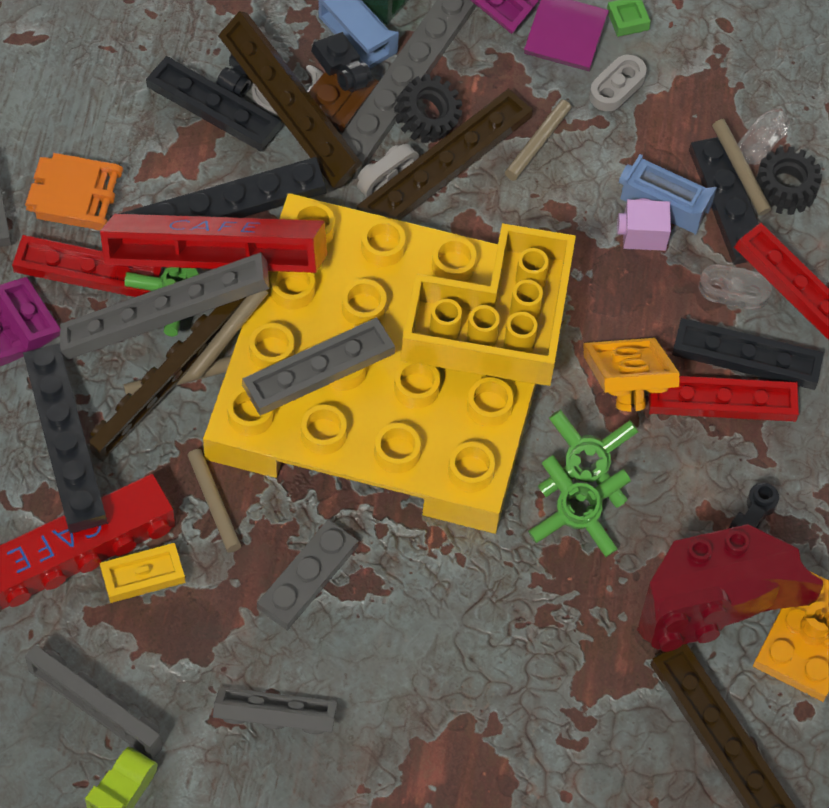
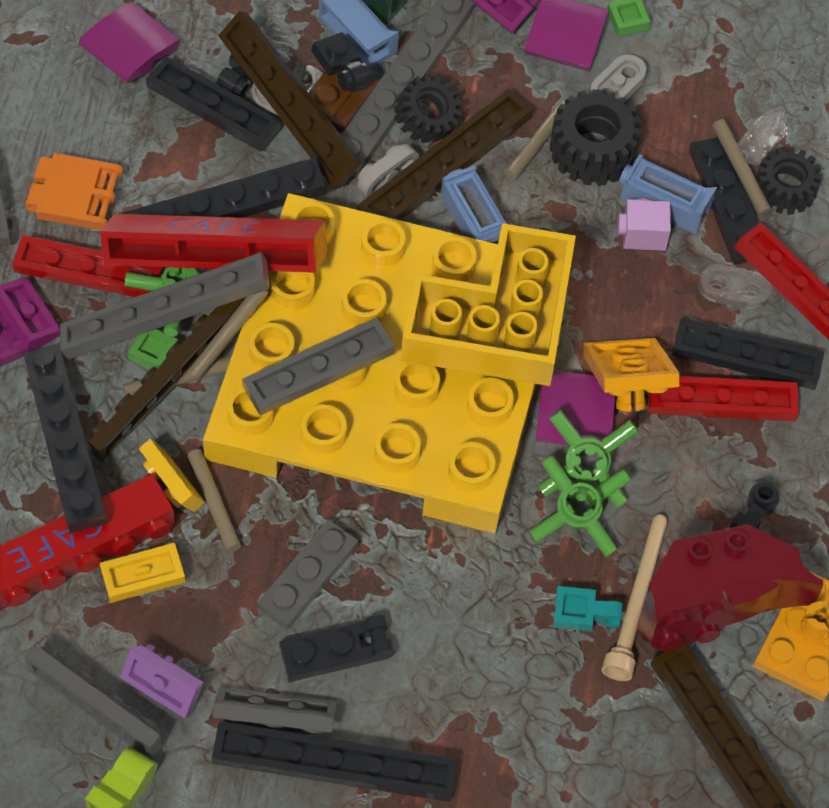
none -> magenta slope [79,2,180,83]
none -> medium lavender plate [120,644,204,718]
none -> bright green plate [127,329,178,370]
none -> yellow plate [138,439,206,512]
none -> black plate [212,721,457,802]
none -> black plate [279,615,395,683]
none -> medium blue window [441,166,506,243]
none -> magenta slope [535,371,615,446]
none -> black tyre [550,89,641,186]
none -> teal plate [553,586,622,632]
none -> tan piece [601,514,667,681]

